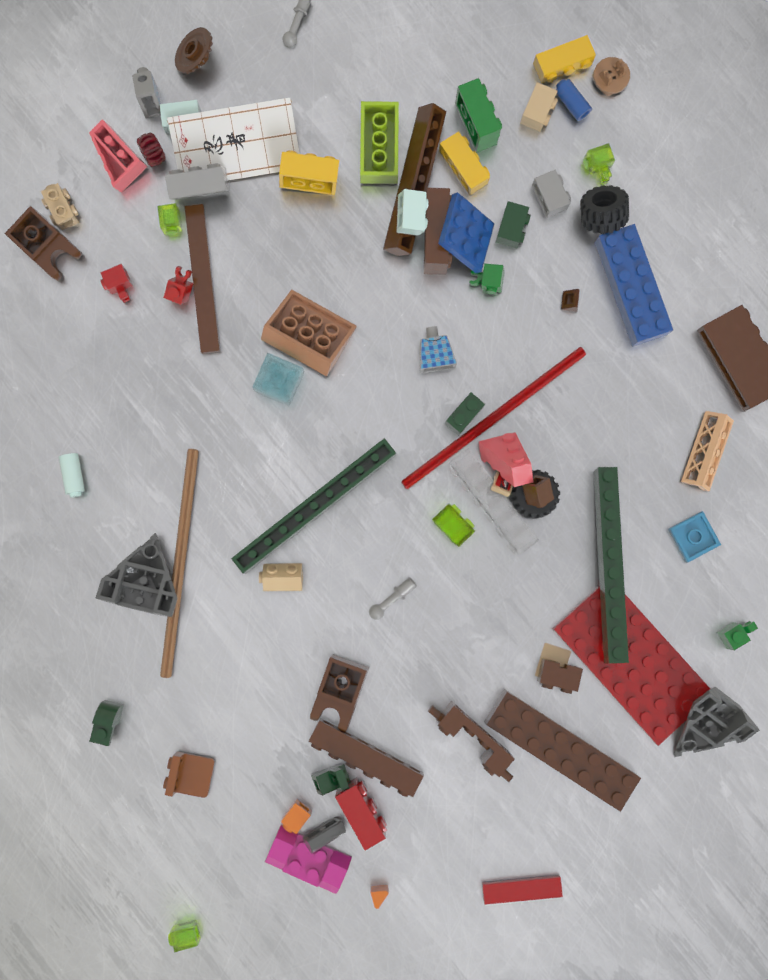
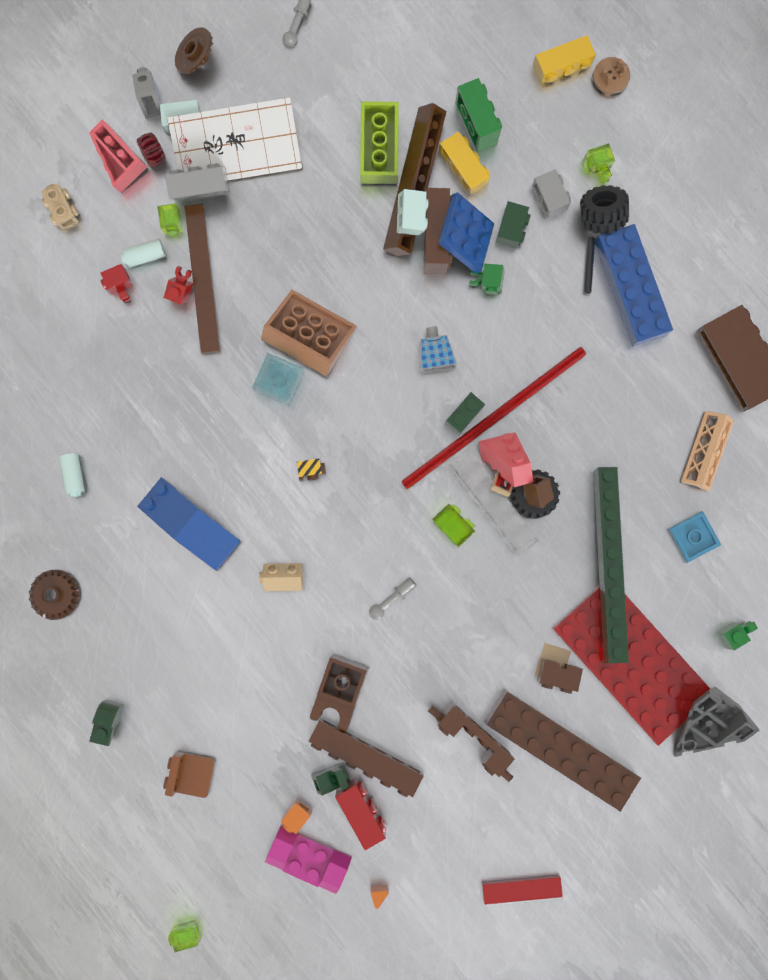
reddish brown brick [4,206,83,281] -> none
dark grey wedge [95,533,178,617] -> none
medium nougat axle [160,449,198,678] -> none
dark green brick [231,438,396,574] -> none
yellow brick [279,150,339,195] -> none
dark grey brick [303,818,346,853] -> none
tan brick [520,82,558,132] -> none
blue brick [556,79,593,121] -> none
reddish brown slope [561,289,580,312] -> none
none -> reddish brown gear [29,570,80,620]
none -> light aqua brick [121,238,166,268]
none -> blue windscreen [137,477,241,571]
none -> brick [297,458,326,482]
none -> black piece [584,237,595,294]

